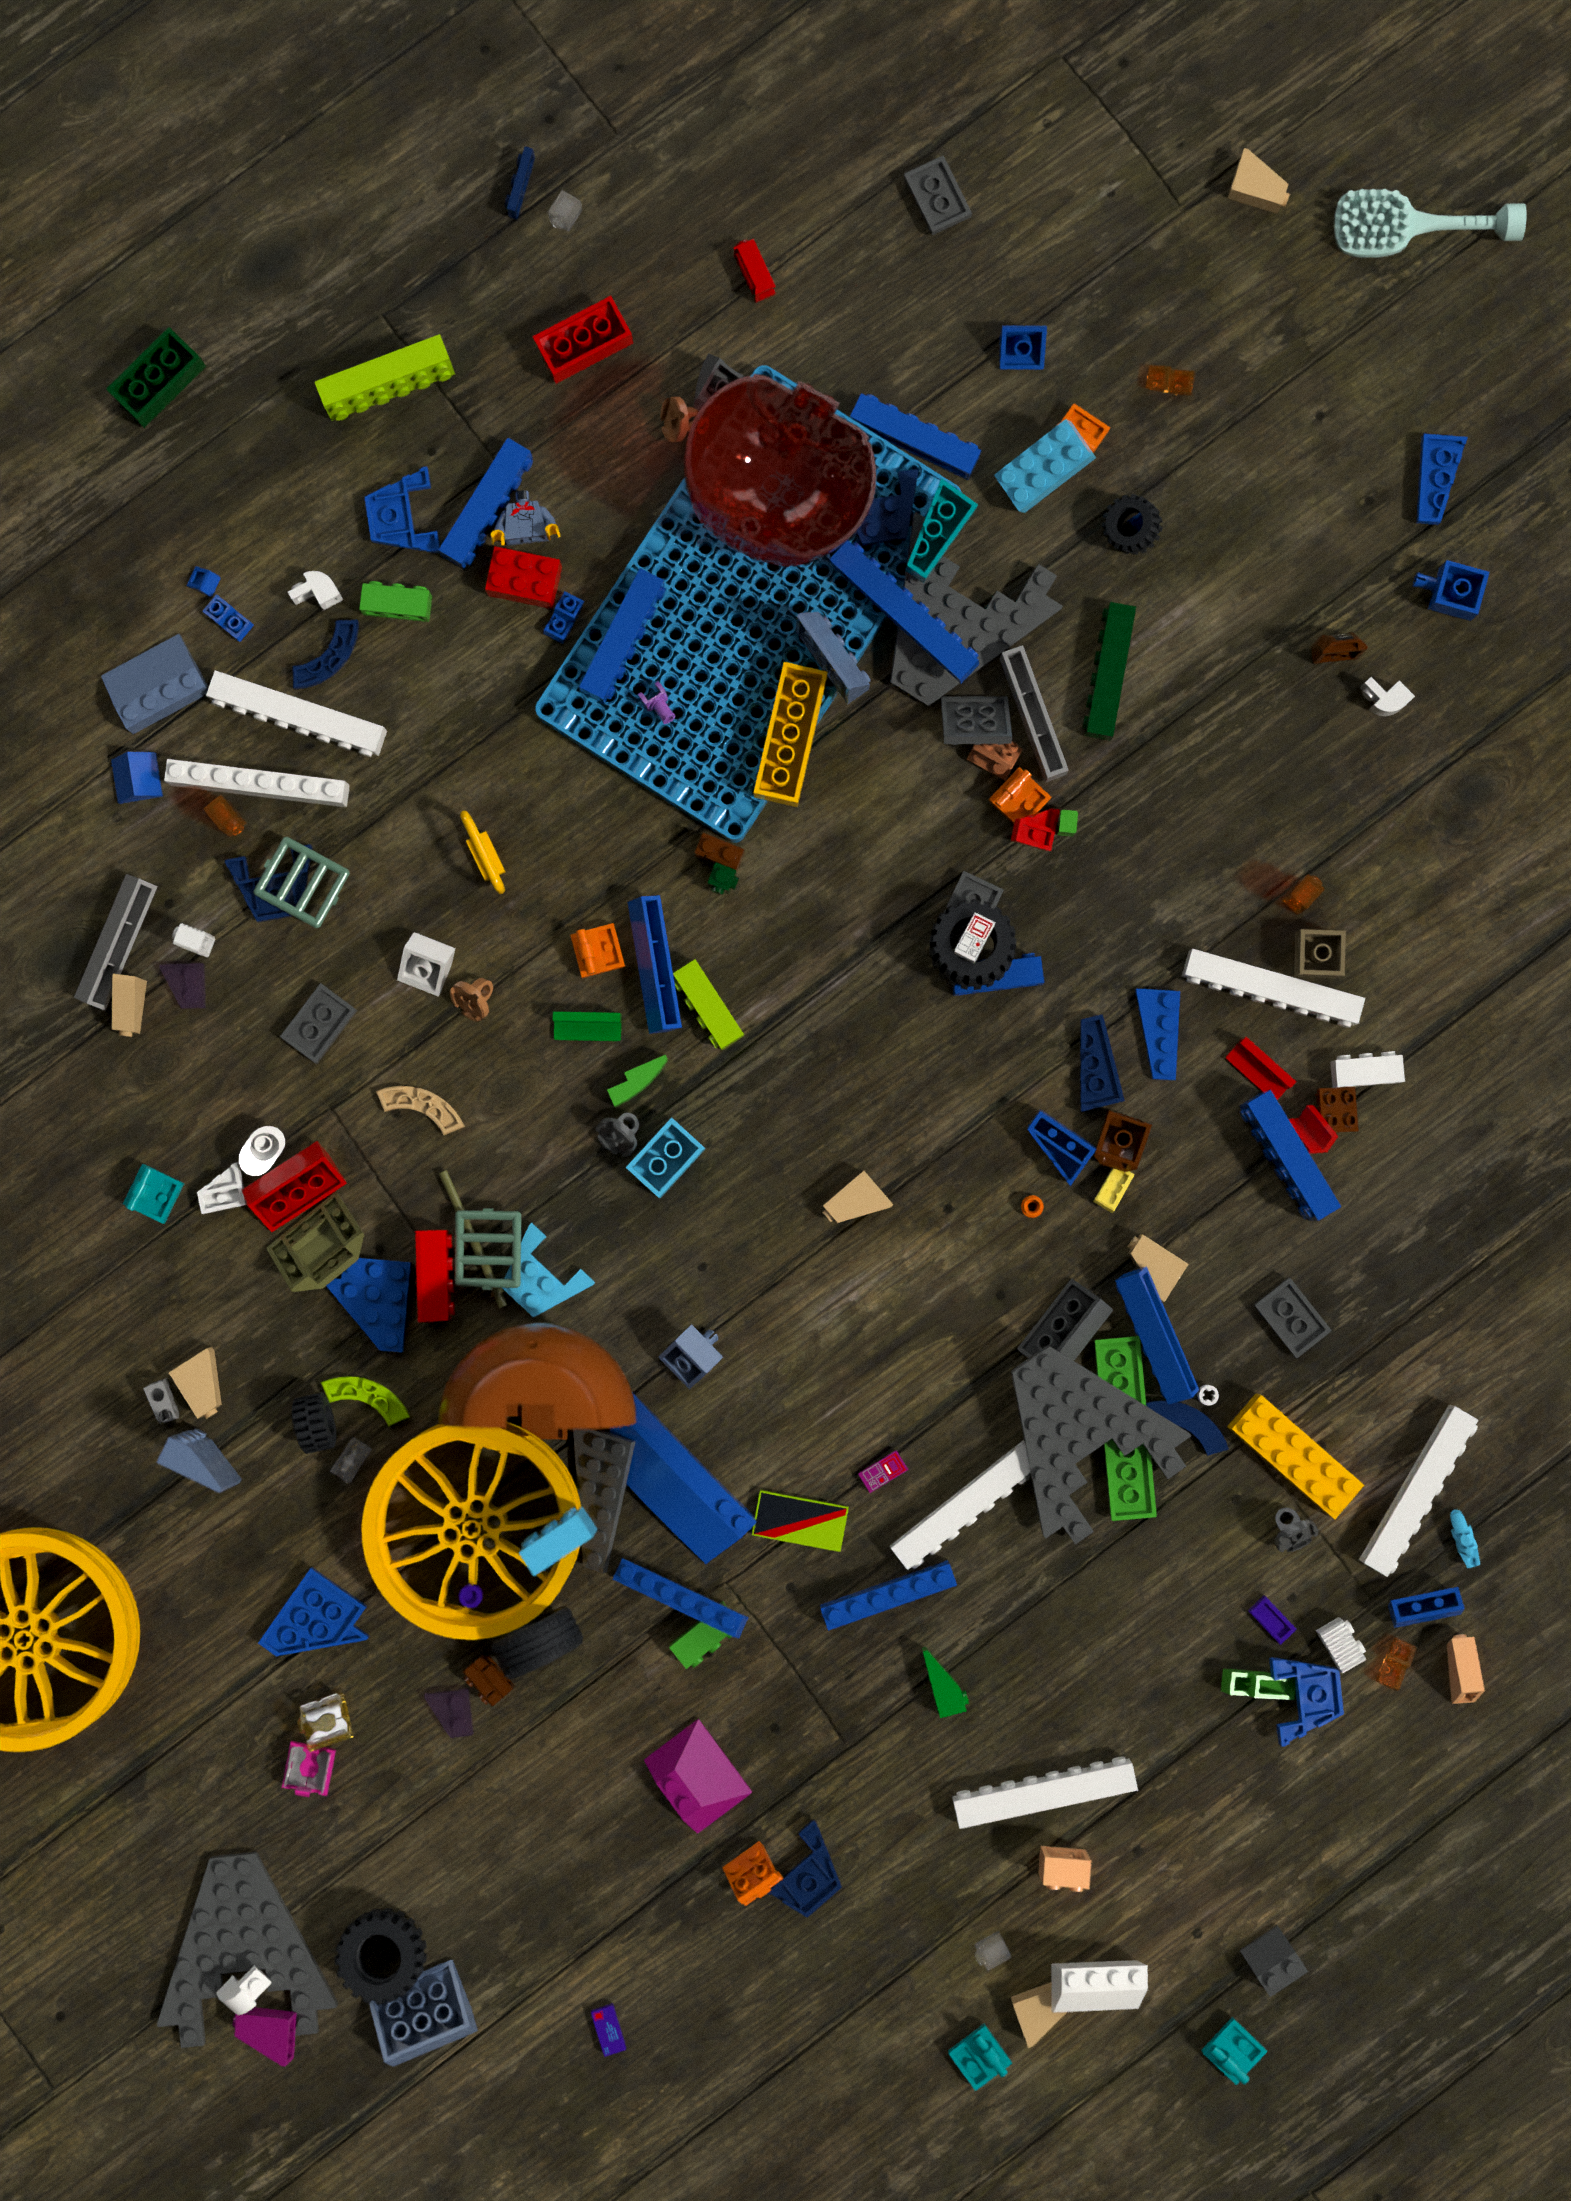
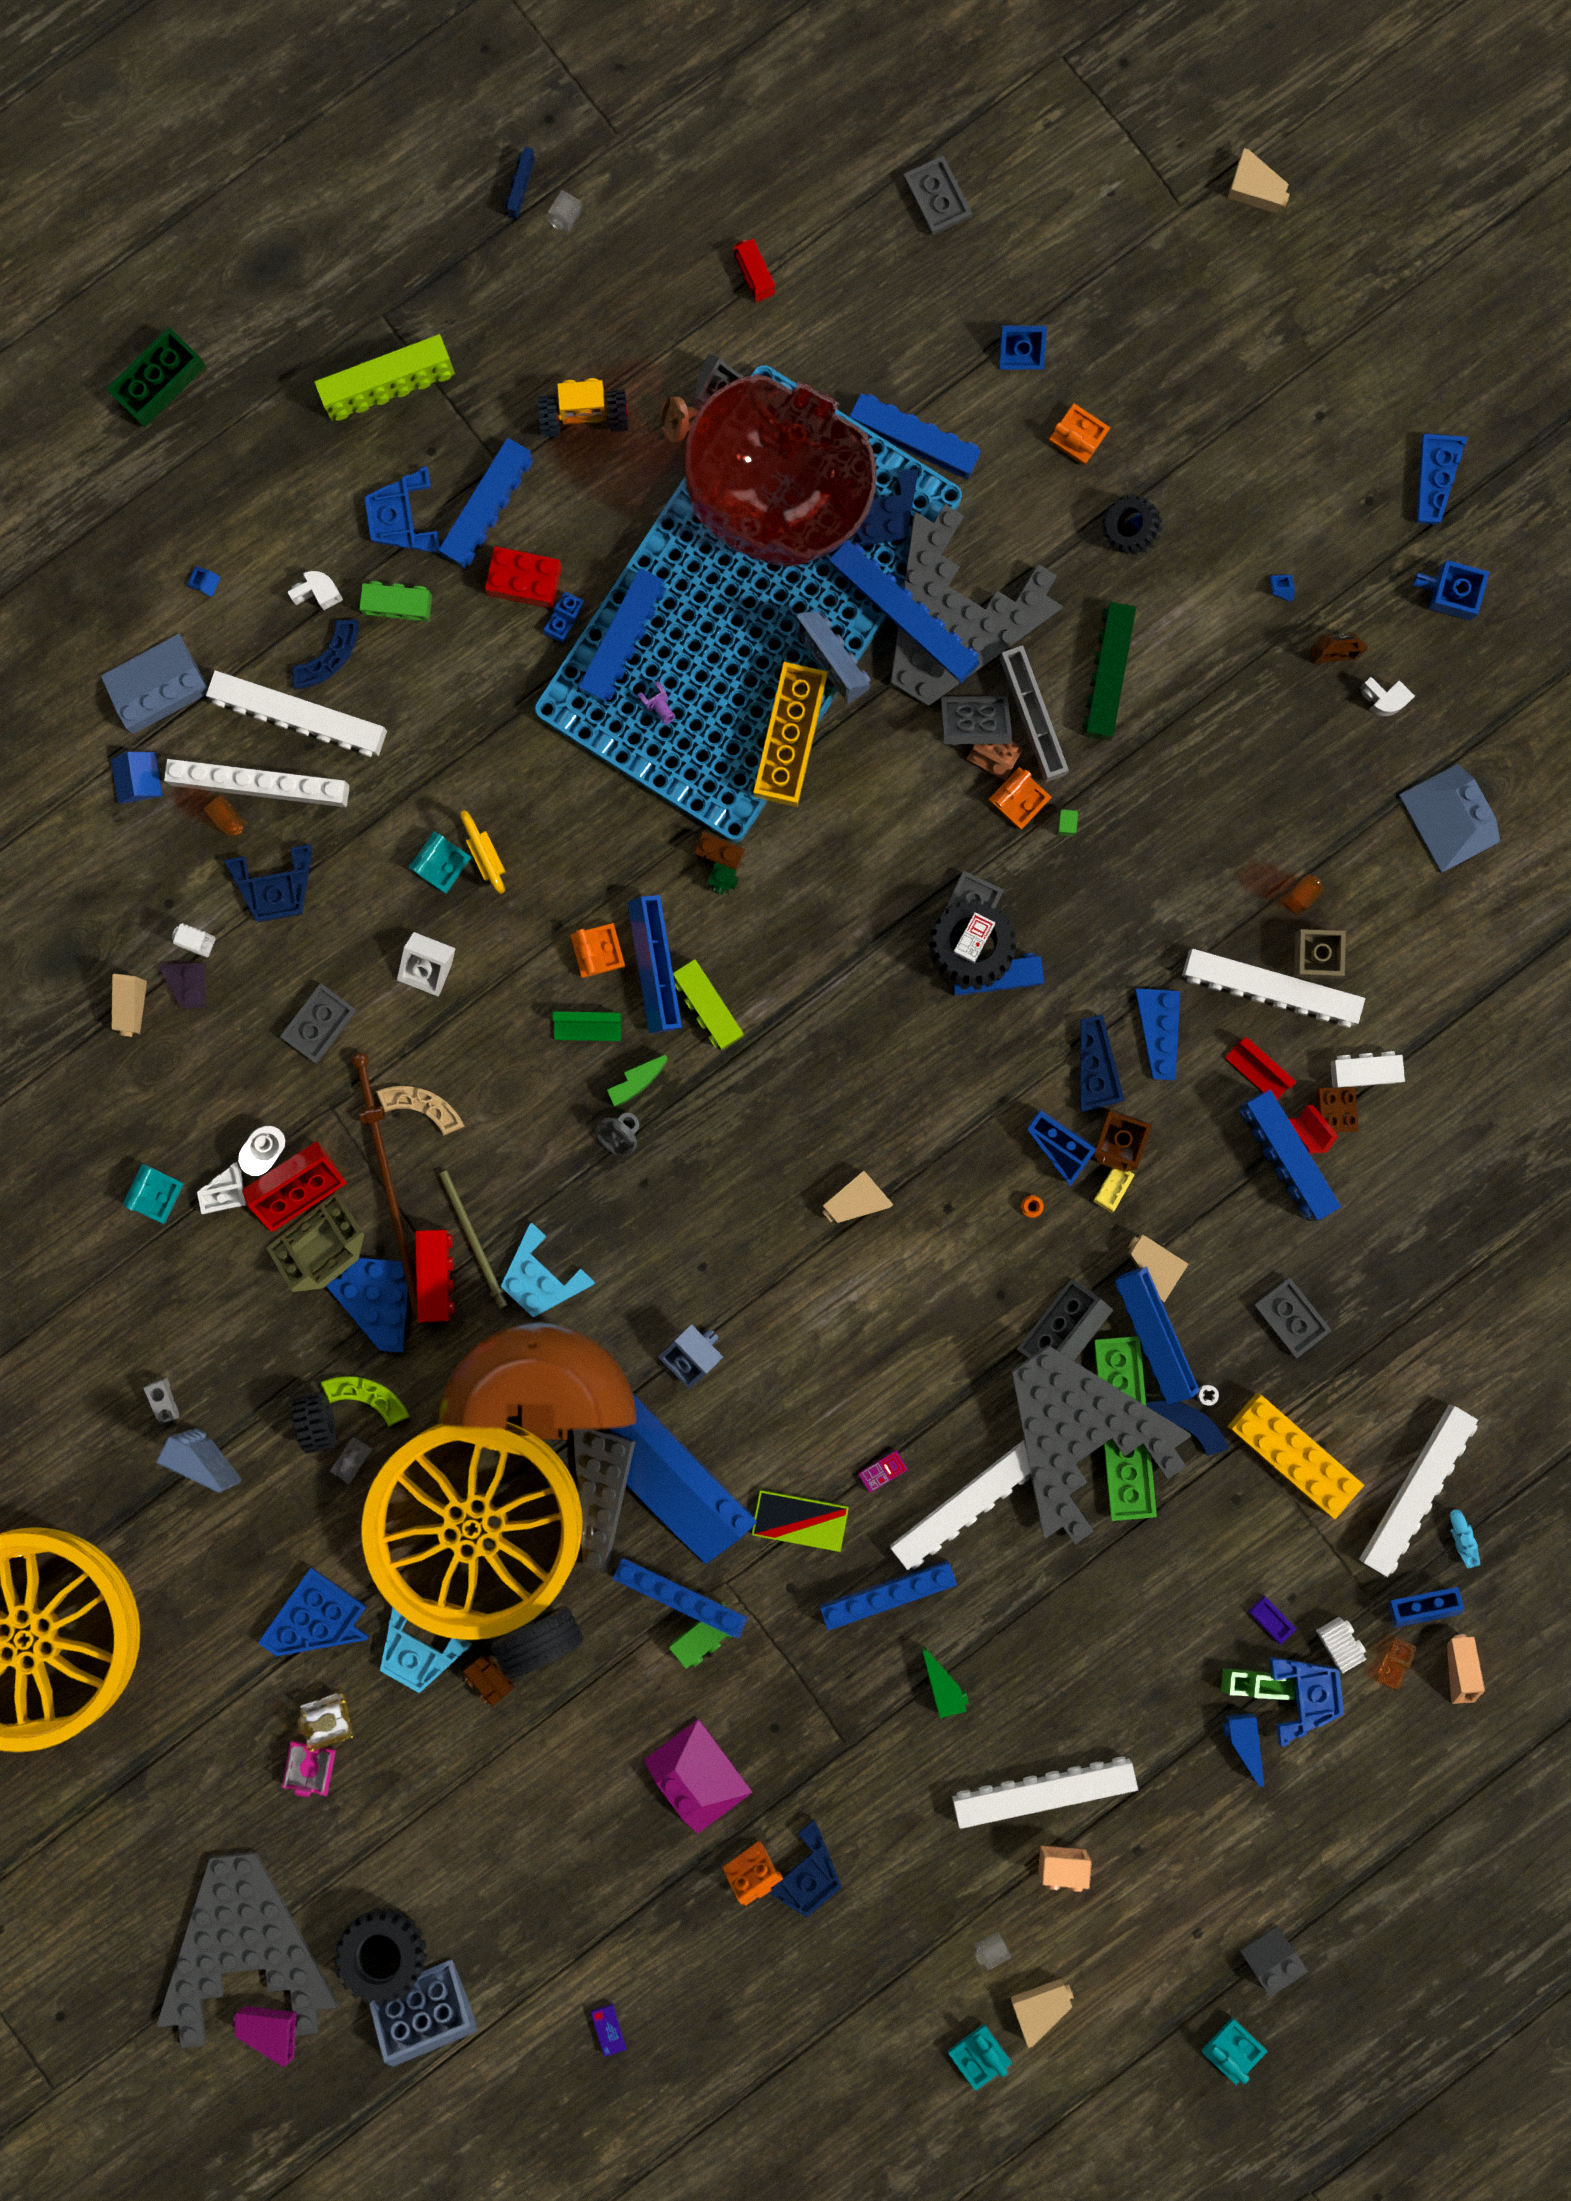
light grey brick [74,874,157,1010] -> none
tan slope [169,1347,222,1419] -> none
blue slope [203,594,254,642] -> none
white brick [216,1965,272,2015] -> none
sand green bar [253,837,350,928] -> none
clear purple wing [424,1688,474,1738] -> none
medium nougat tile [450,978,493,1022] -> none
sand green bar [454,1208,521,1290] -> none
dark purple tile [459,1583,483,1608] -> none
sand blue torso [491,490,561,546] -> none
medium azure brick [519,1506,597,1576] -> none
red slope [532,296,633,384] -> none
medium azure brick [626,1118,705,1198] -> none
teal wedge [905,478,978,583] -> none
medium azure brick [994,419,1096,513] -> none
red wing [1011,808,1060,851] -> none
white slope [1051,1960,1148,2013] -> none
clear orange slope [1146,365,1195,395] -> none
dark grey tile [1274,1508,1319,1552] -> none
light aqua piece [1334,189,1526,258] -> none
none -> reddish brown bar [351,1053,418,1316]
none -> medium azure wing [380,1607,473,1693]
none -> teal plate [409,831,472,894]
none -> brick [538,378,629,437]
none -> blue slope [1223,1713,1264,1787]
none -> blue slope [1269,575,1295,601]
none -> sand blue slope [1398,764,1500,873]

